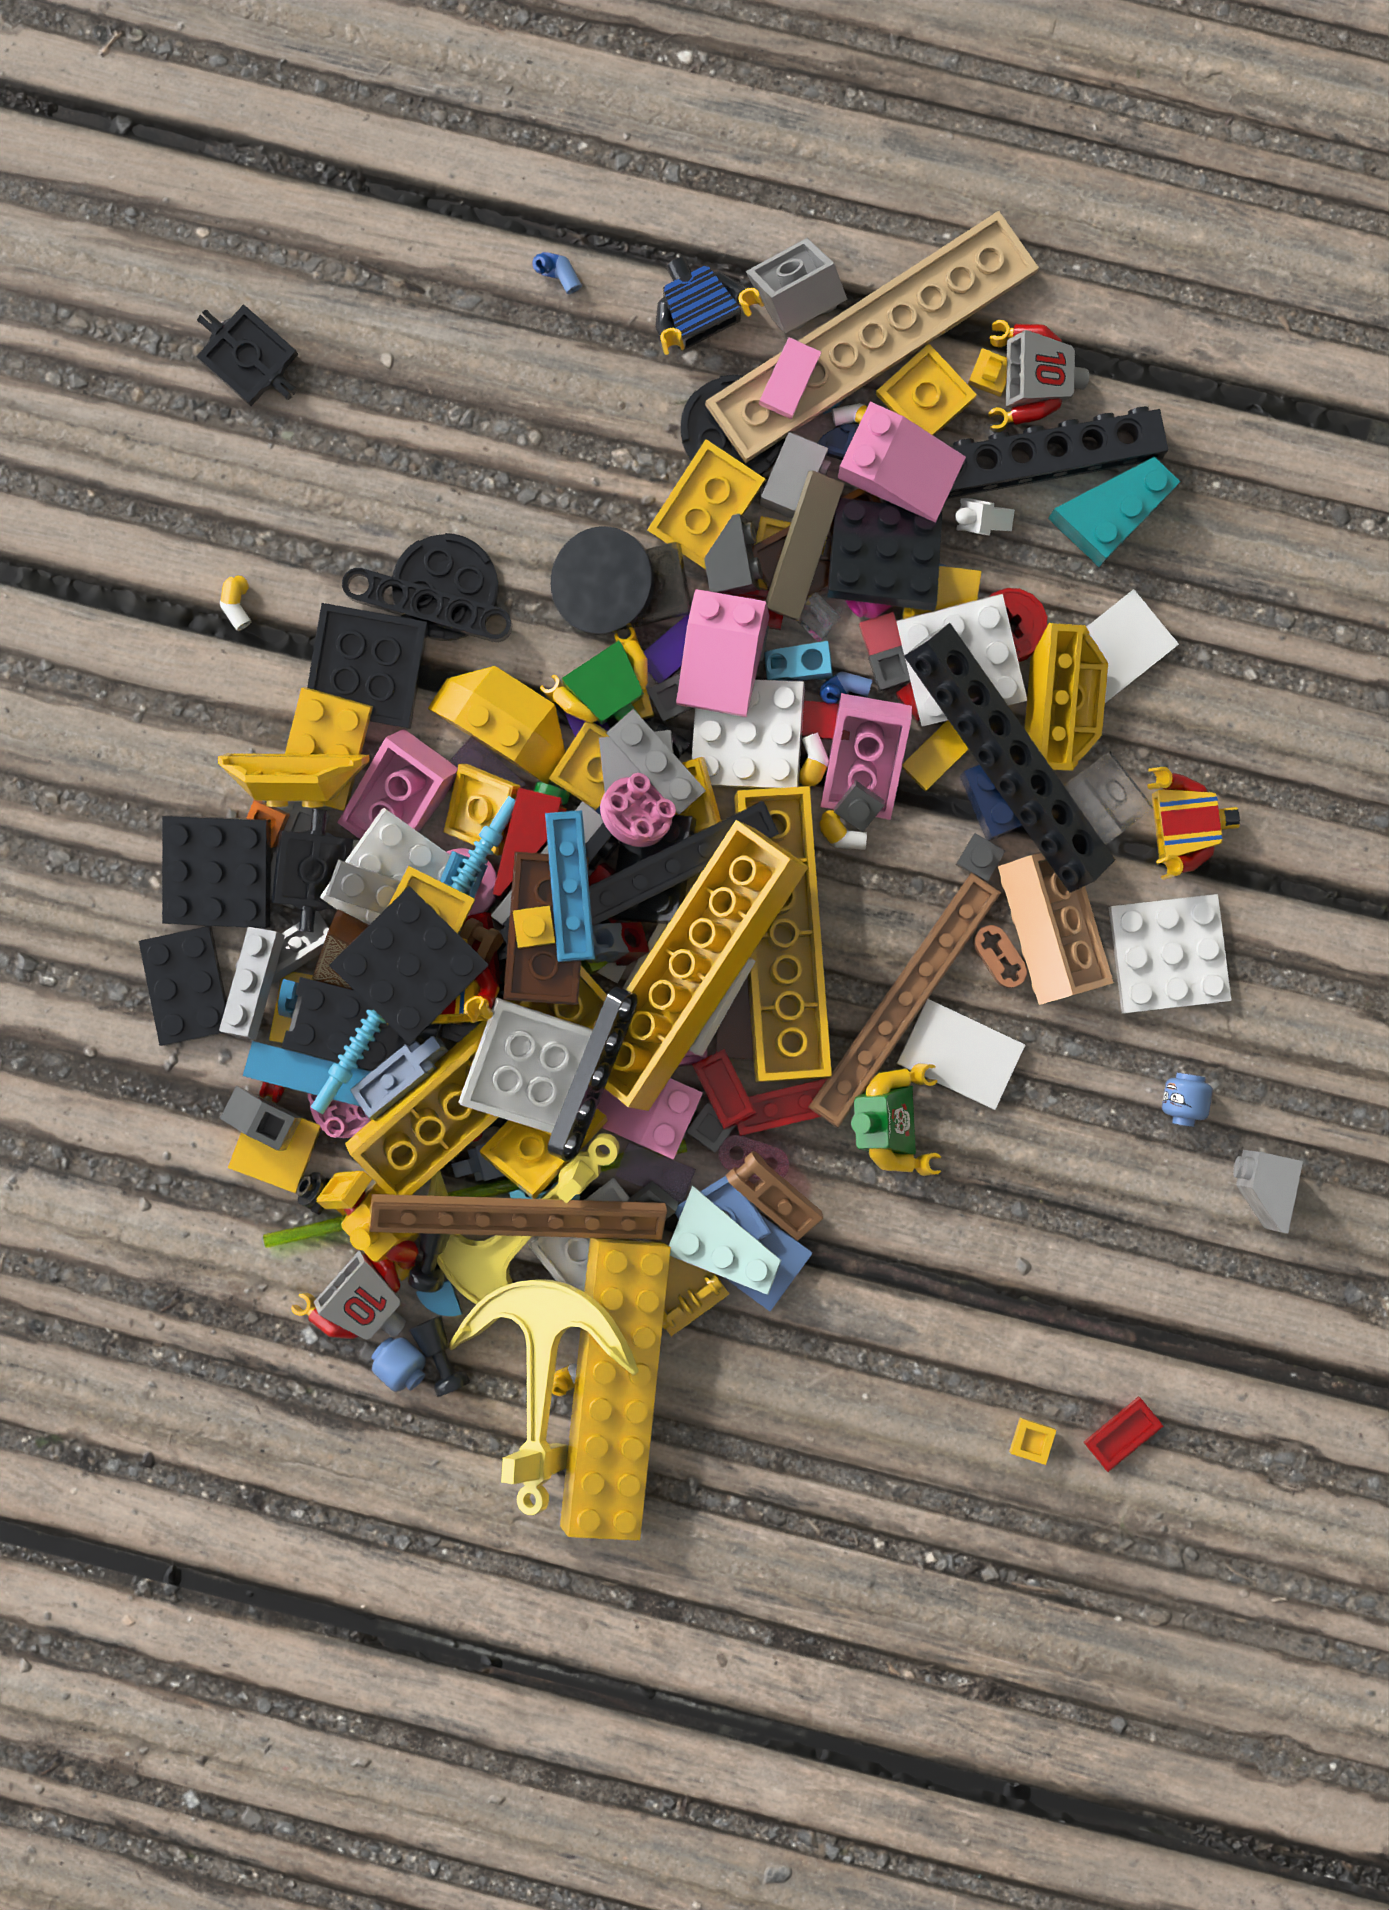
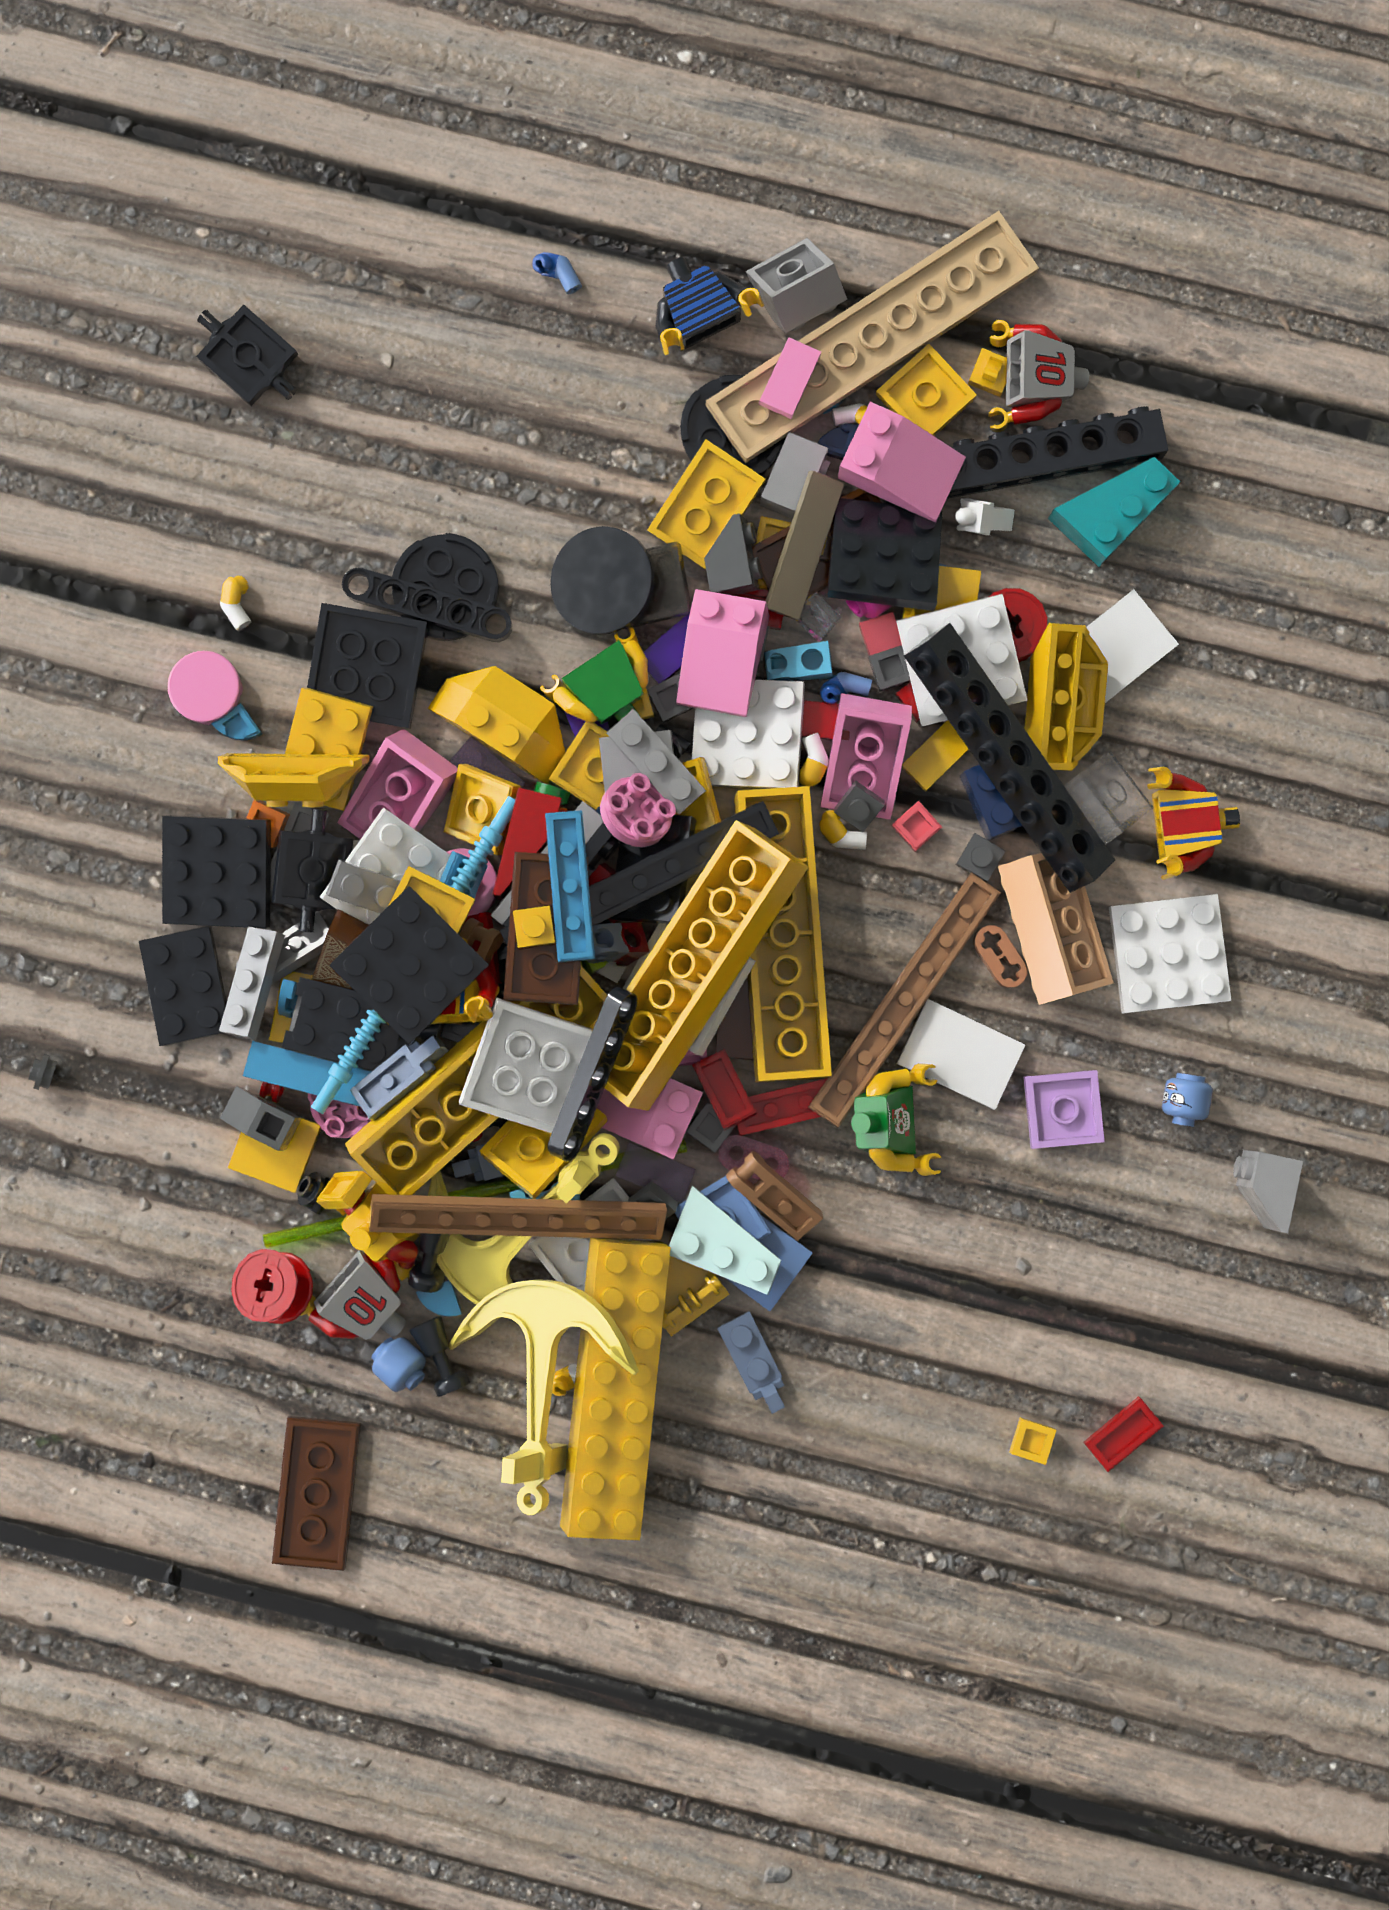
none -> dark grey plate [28,1054,57,1090]
none -> bright pink tile [168,651,243,725]
none -> dark azure tile [211,703,263,740]
none -> piece [231,1249,313,1324]
none -> reddish brown tile [272,1416,361,1571]
none -> sand blue hinge [717,1311,785,1414]
none -> coral tile [891,801,942,852]
none -> lavender plate [1023,1070,1105,1149]

